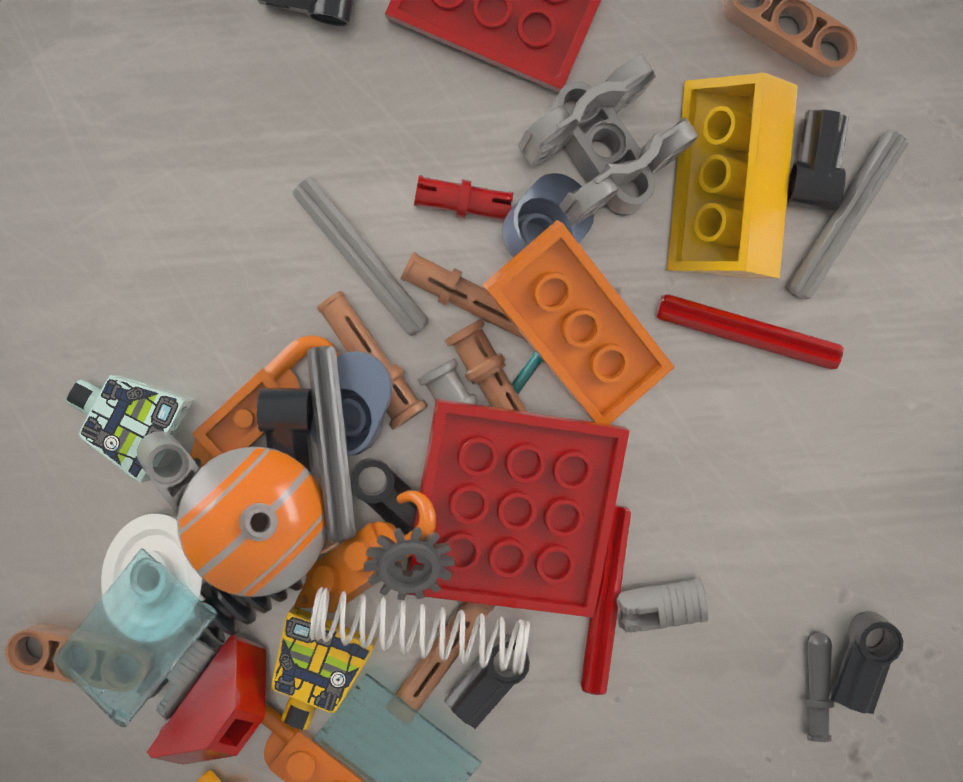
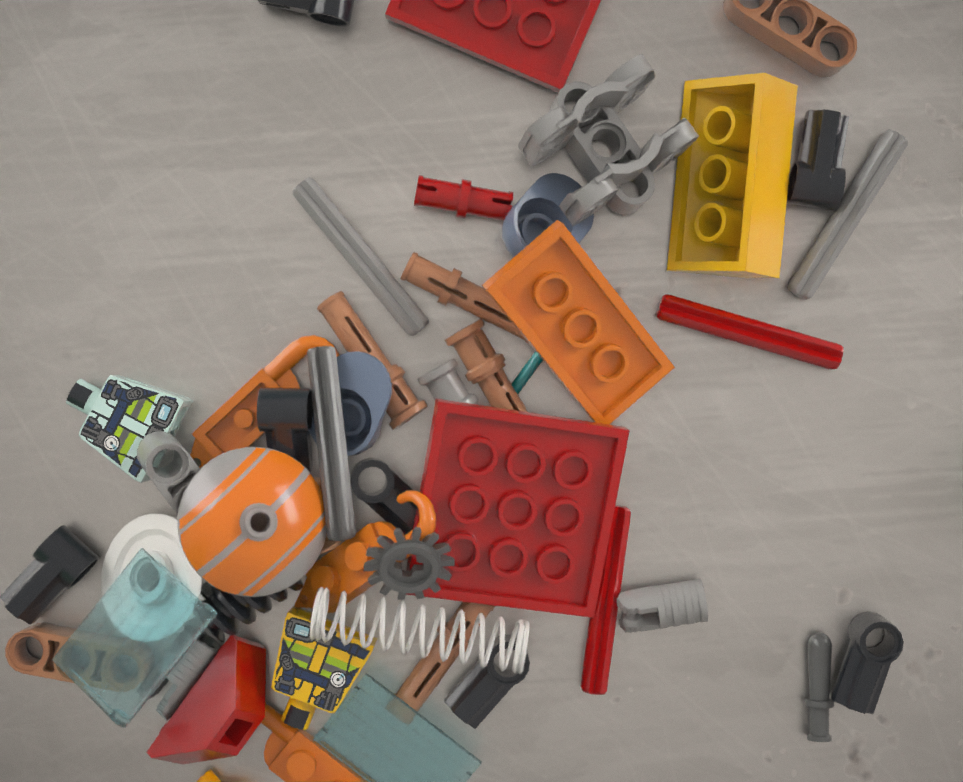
none -> black piece [0,525,99,625]

